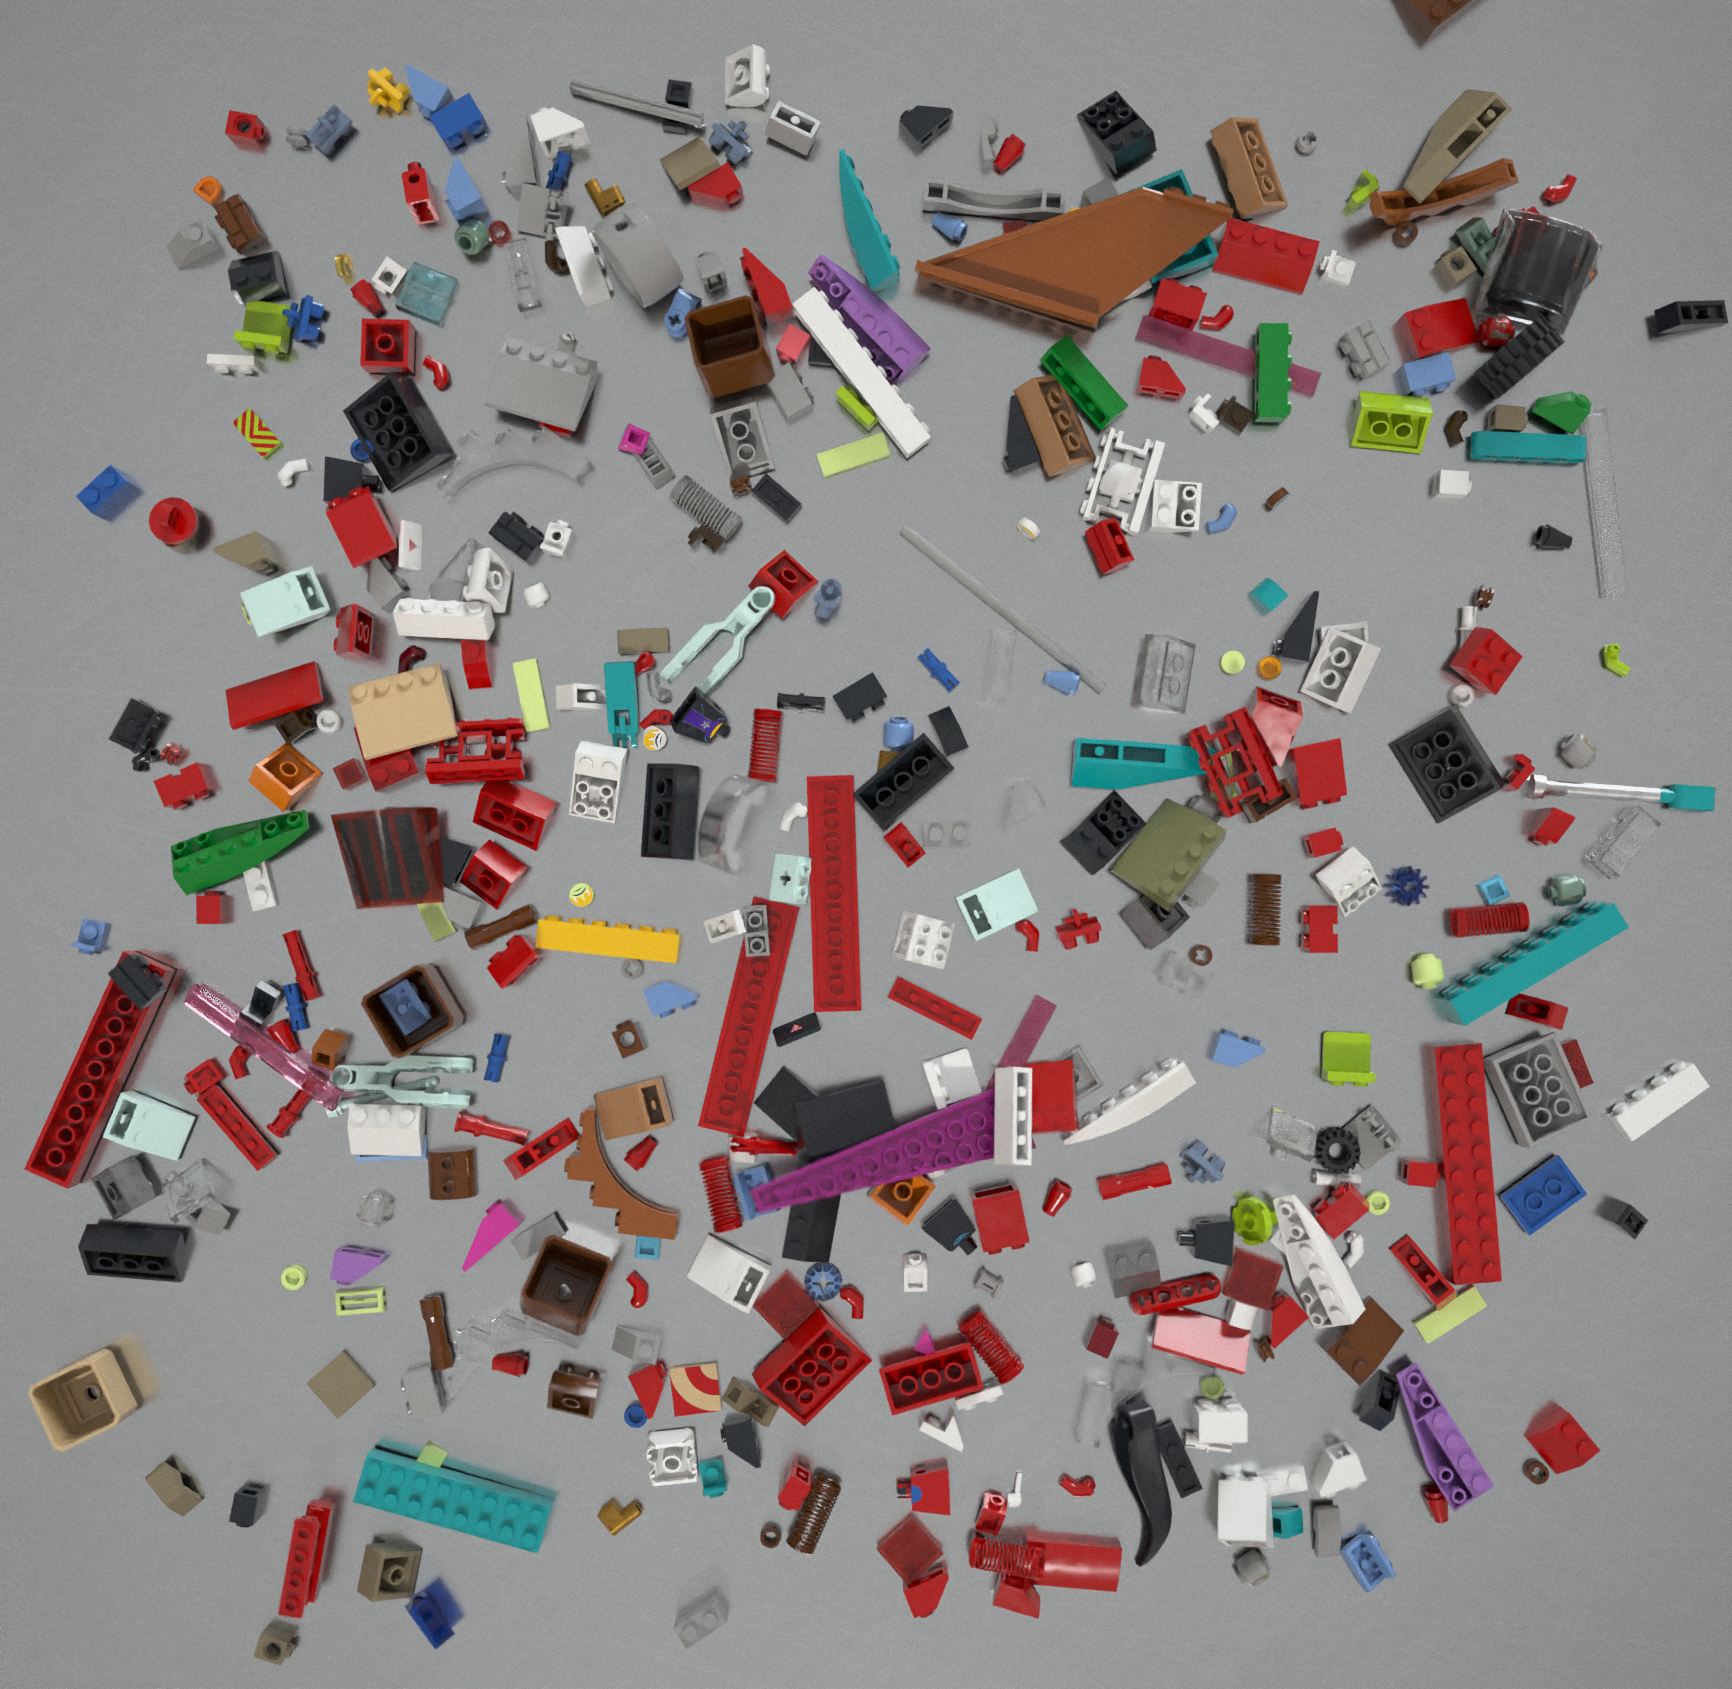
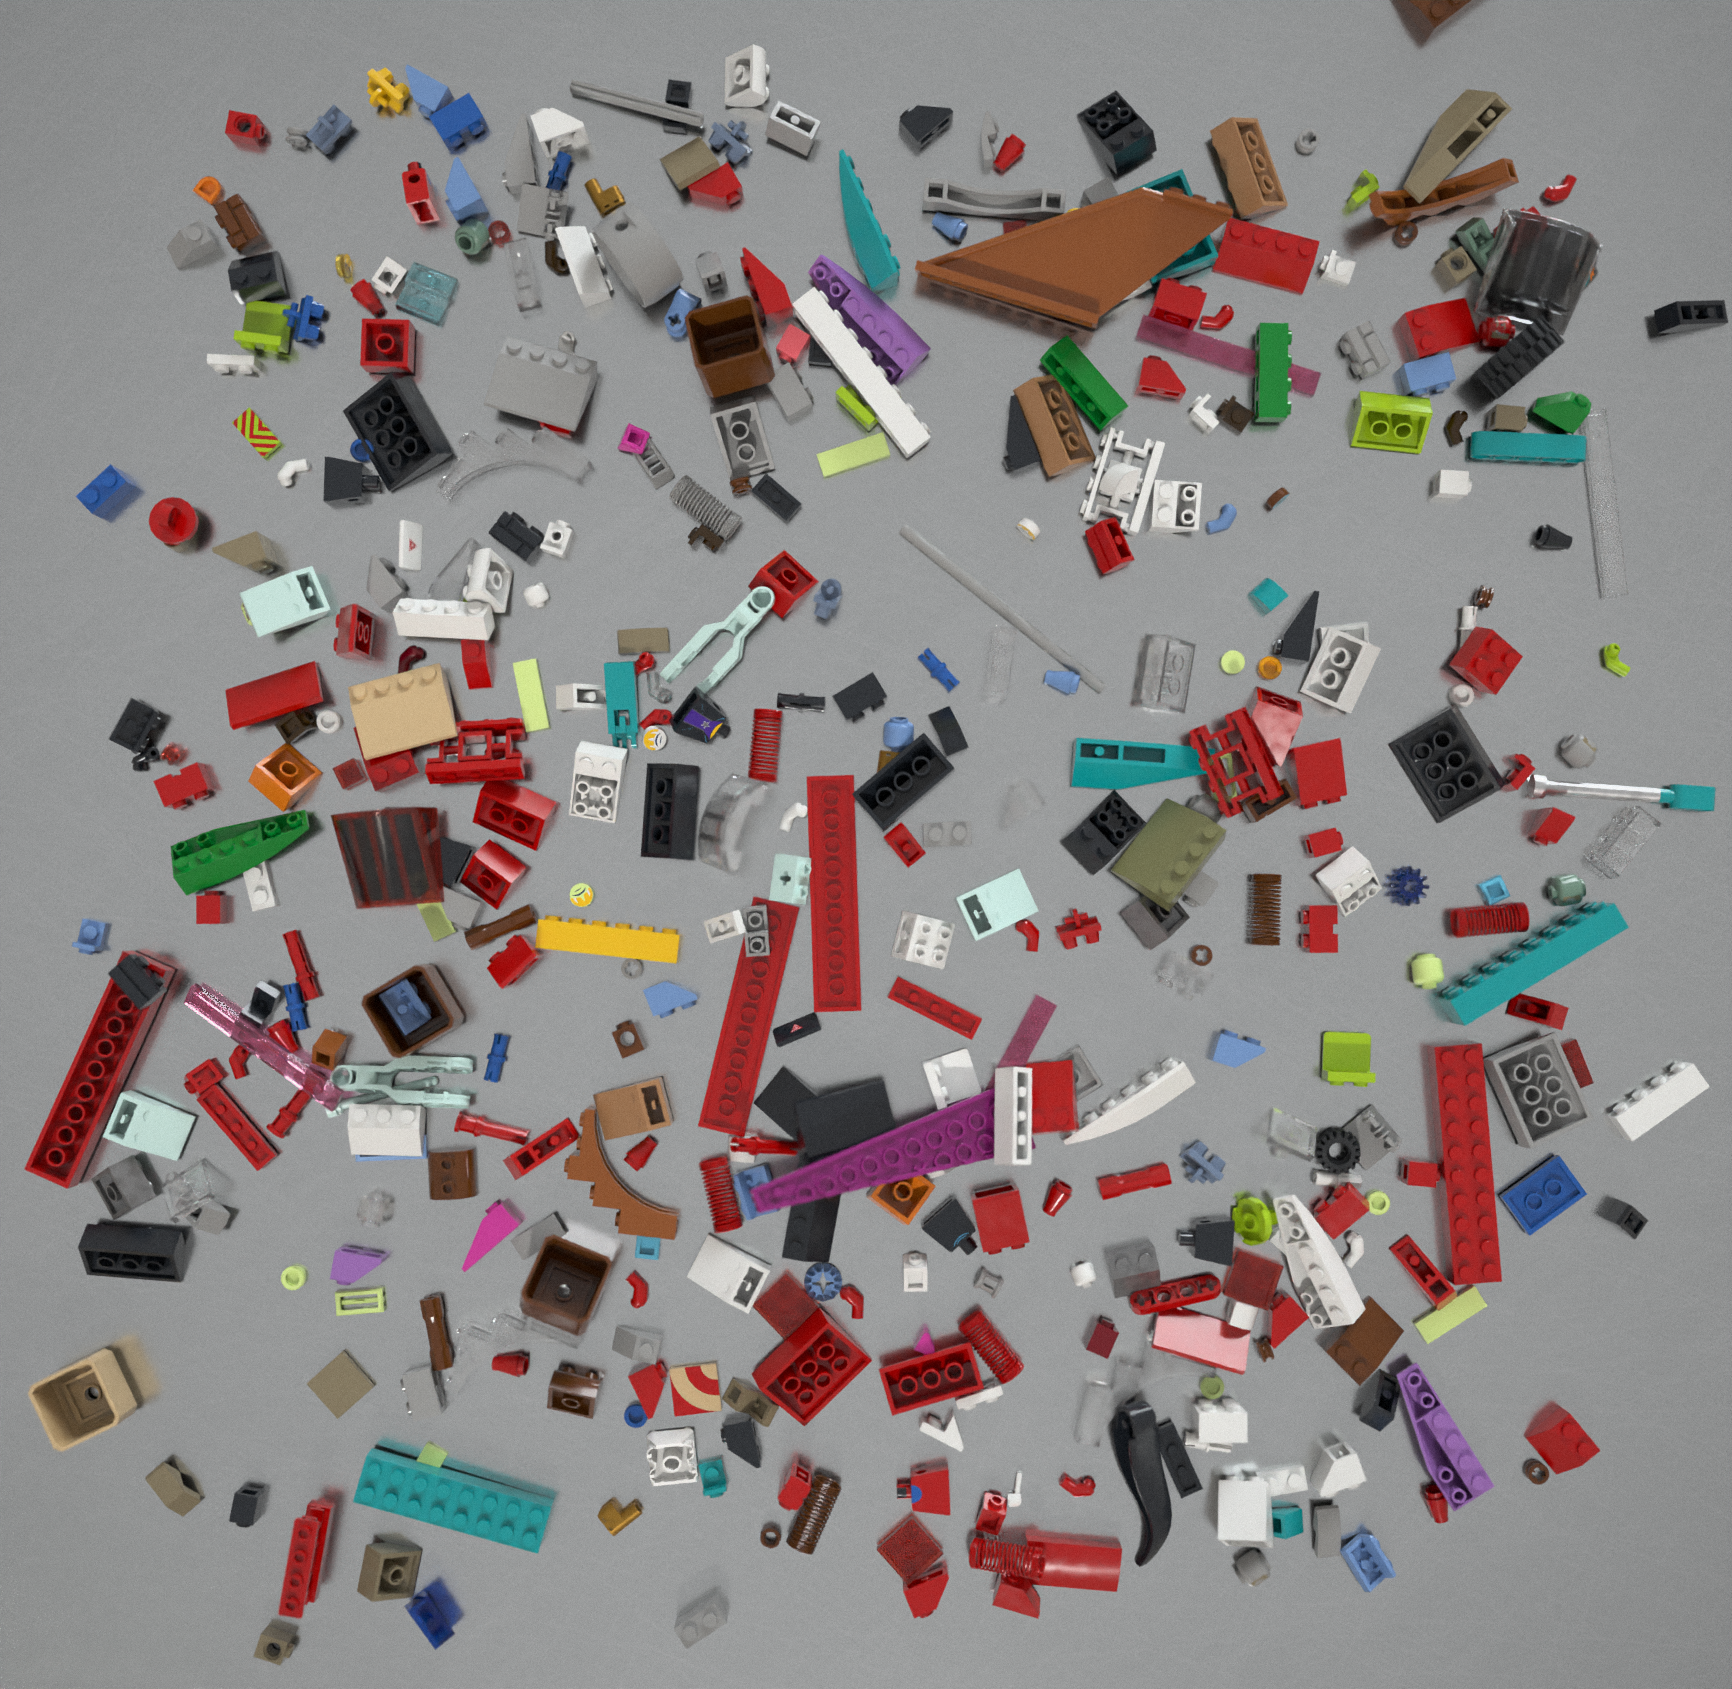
red slope [325,486,396,569] -> none
red arm [423,355,449,389] -> none

